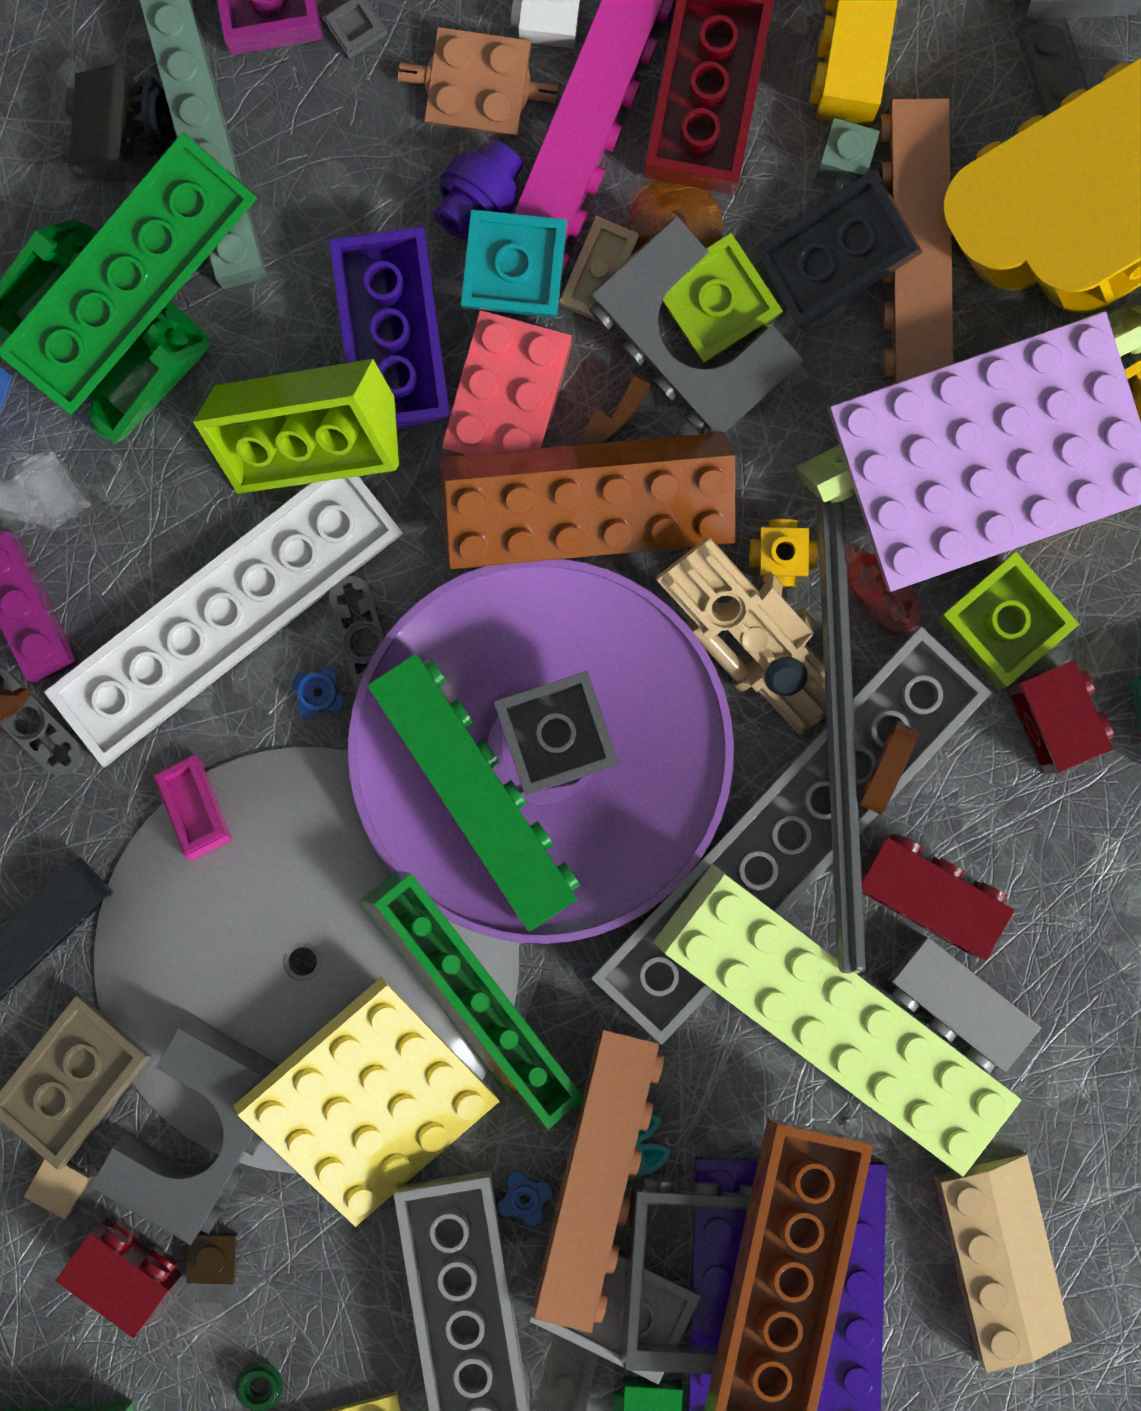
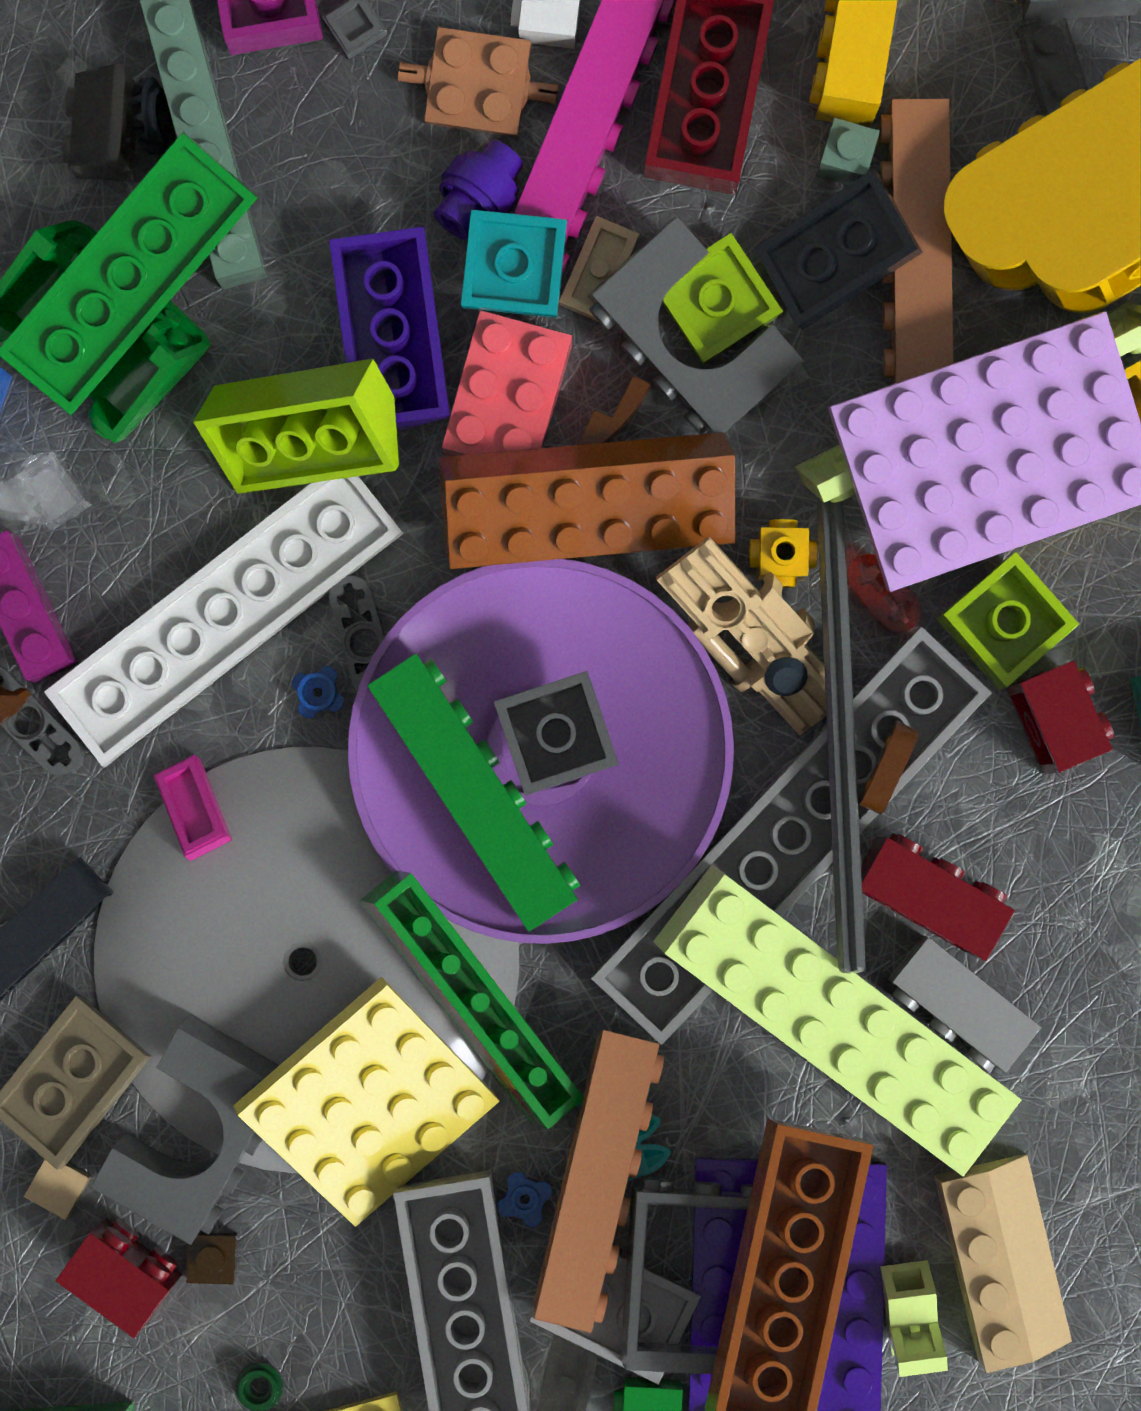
clear orange dish [629,181,722,251] -> none
none -> yellowish green brick [880,1260,948,1377]

